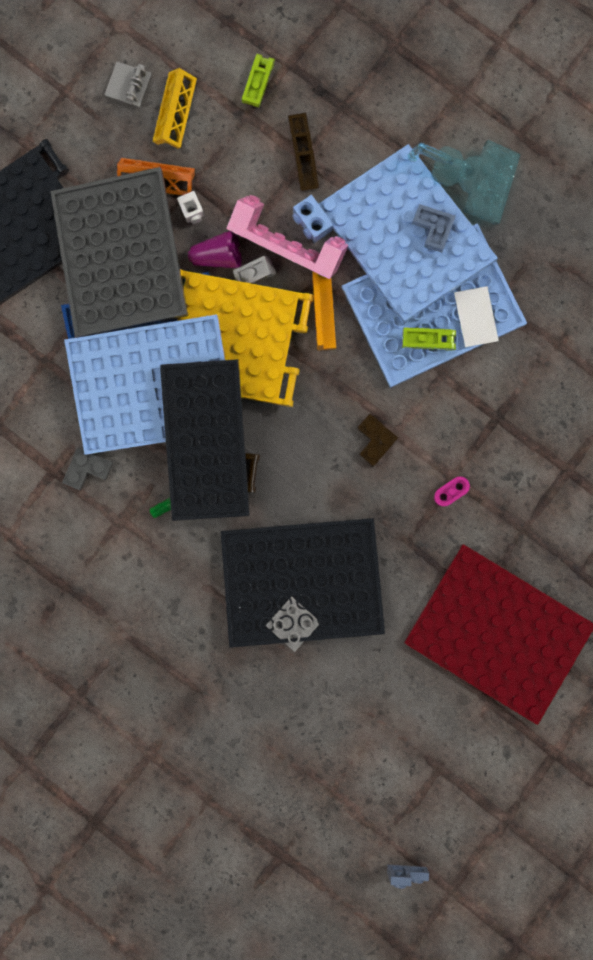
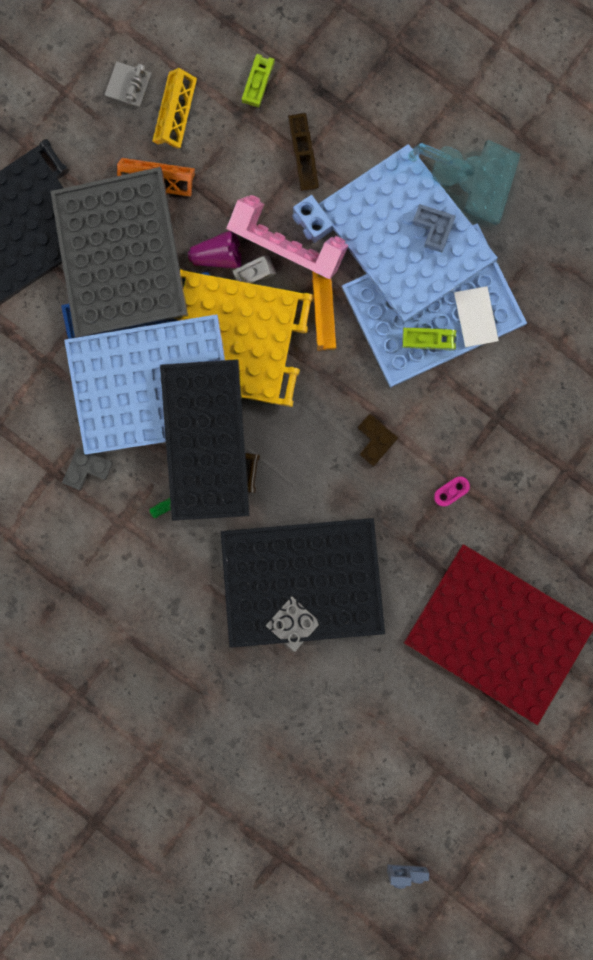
white brick [177,191,204,224] -> none

